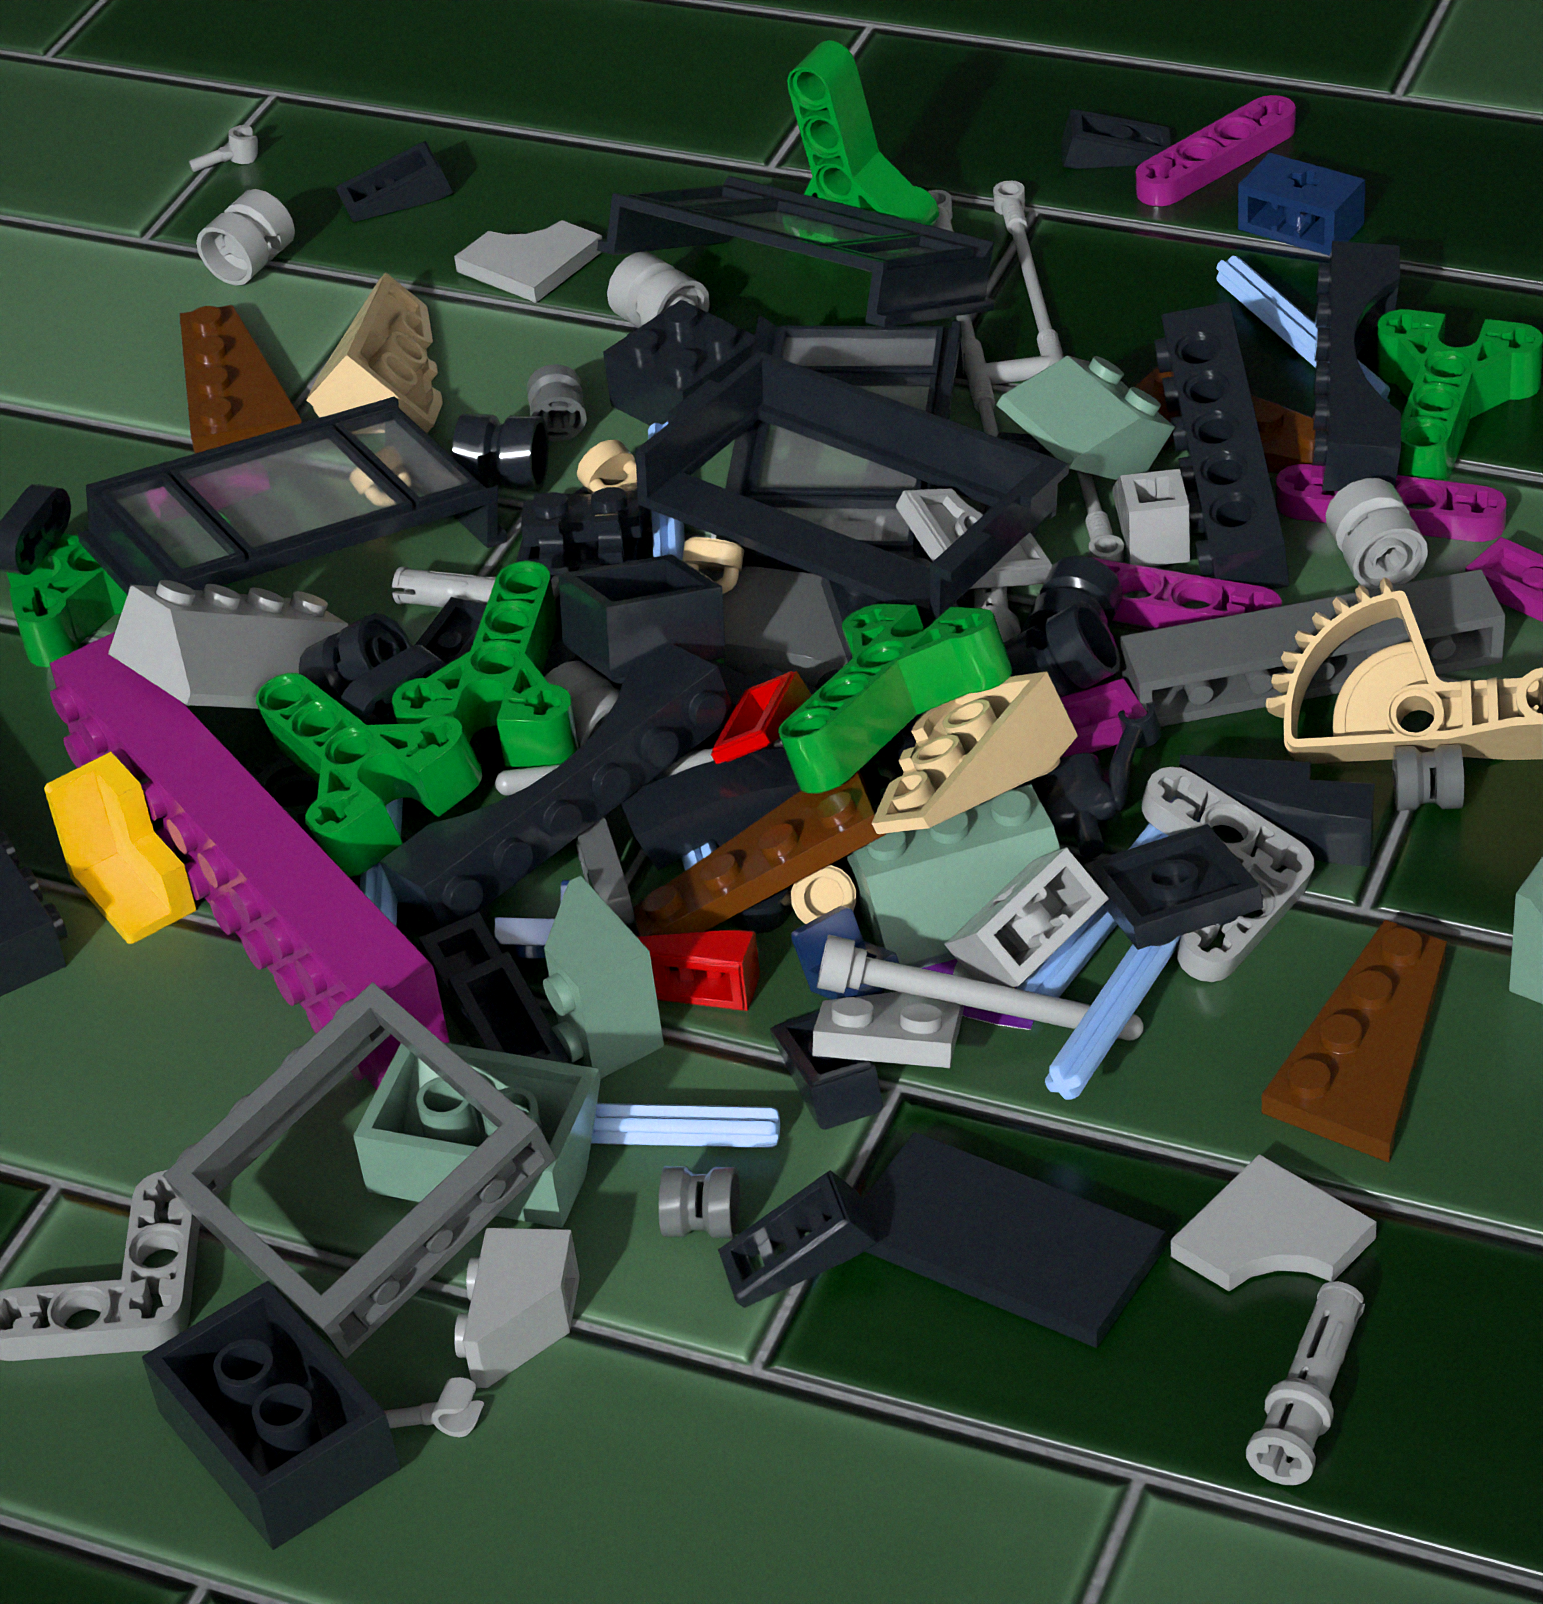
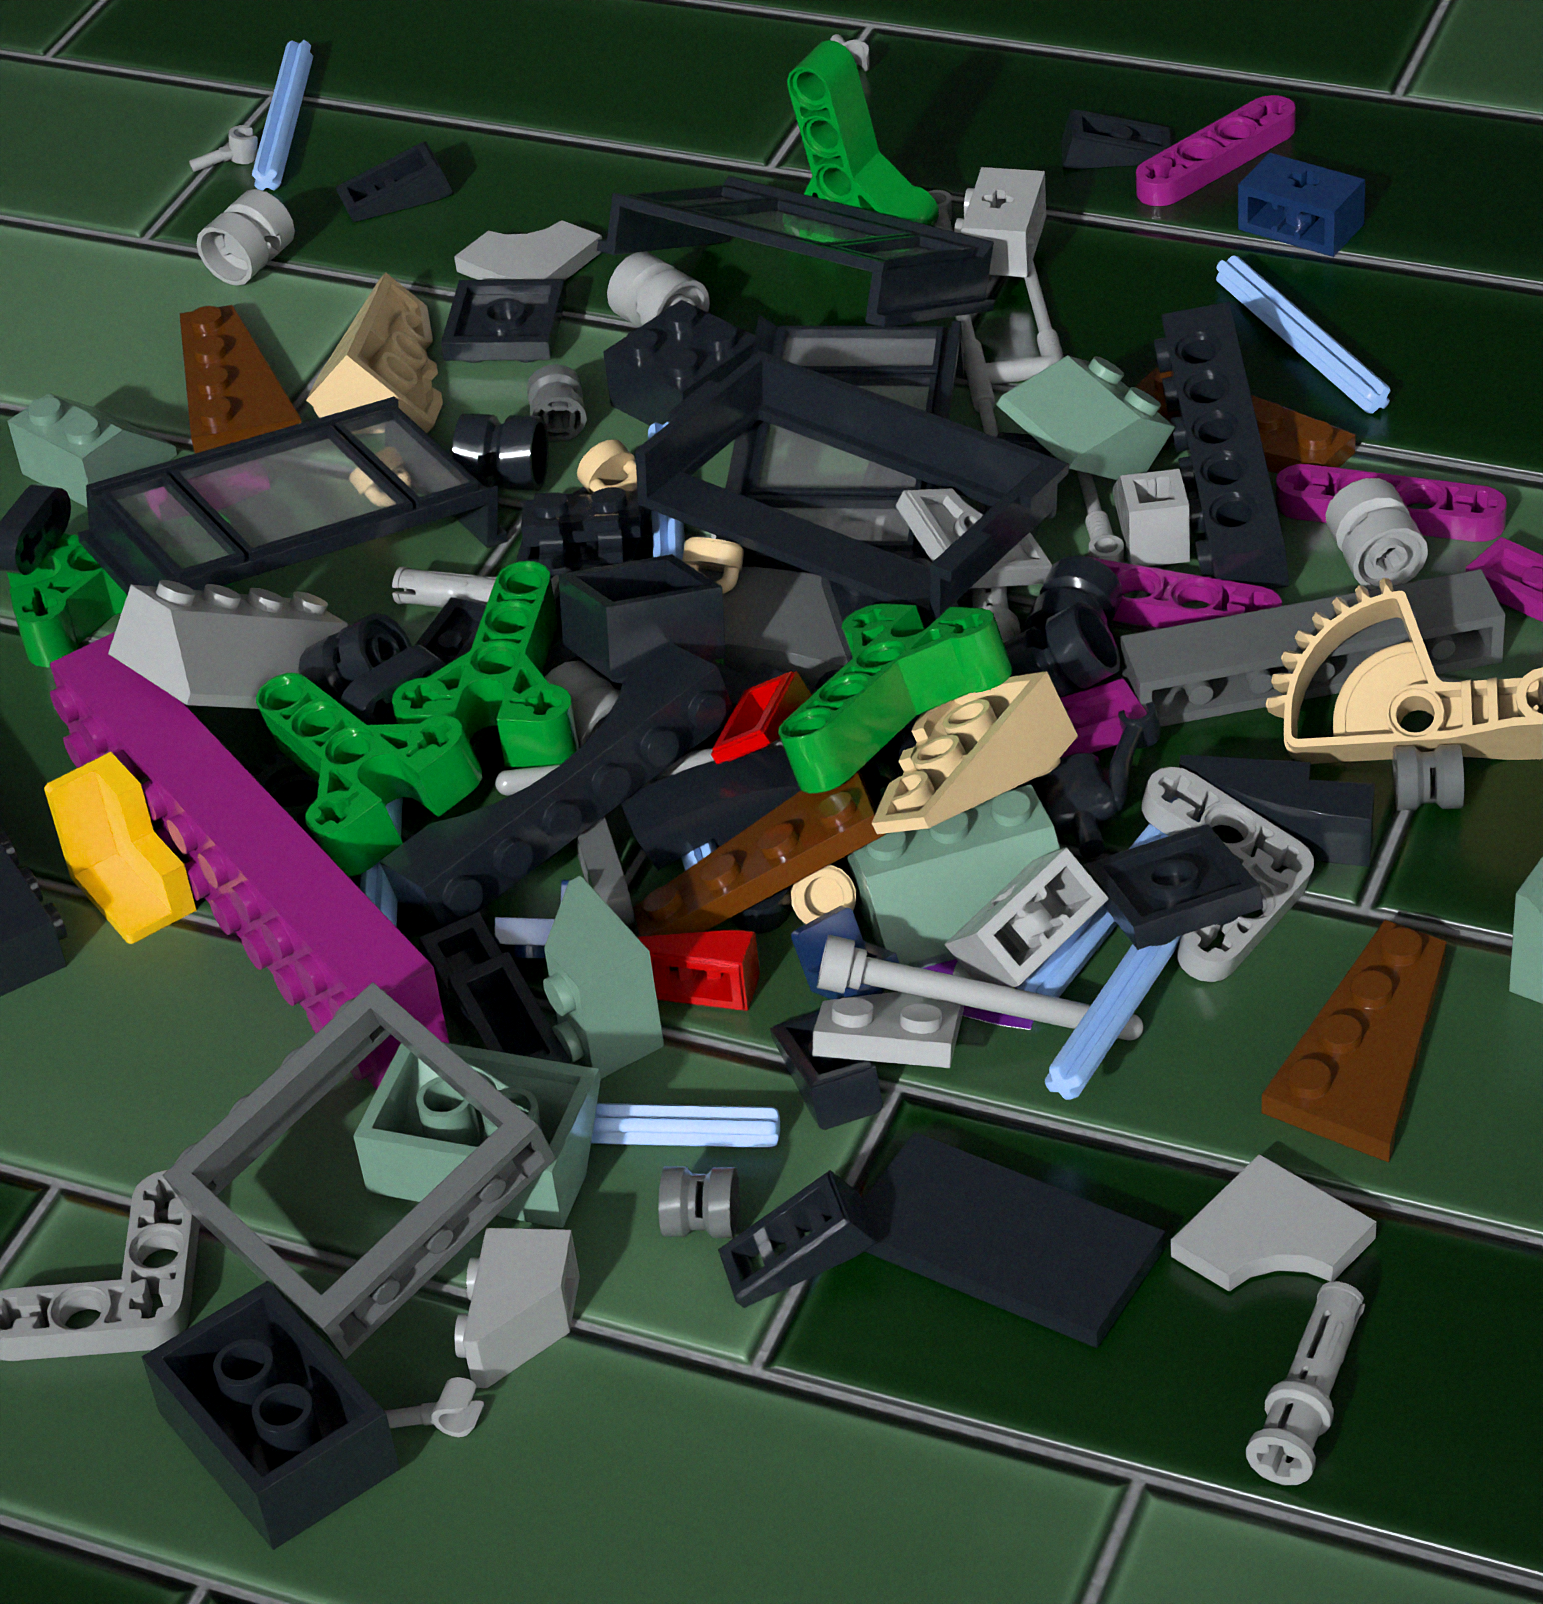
black arch [1312,241,1401,491] -> none
green beam [1377,309,1543,481] -> none
none -> sand green slope [7,393,177,507]
none -> light blue axle [252,40,313,191]
none -> black plate [441,279,567,363]
none -> light grey hand [831,34,869,71]
none -> light grey brick [954,167,1046,277]

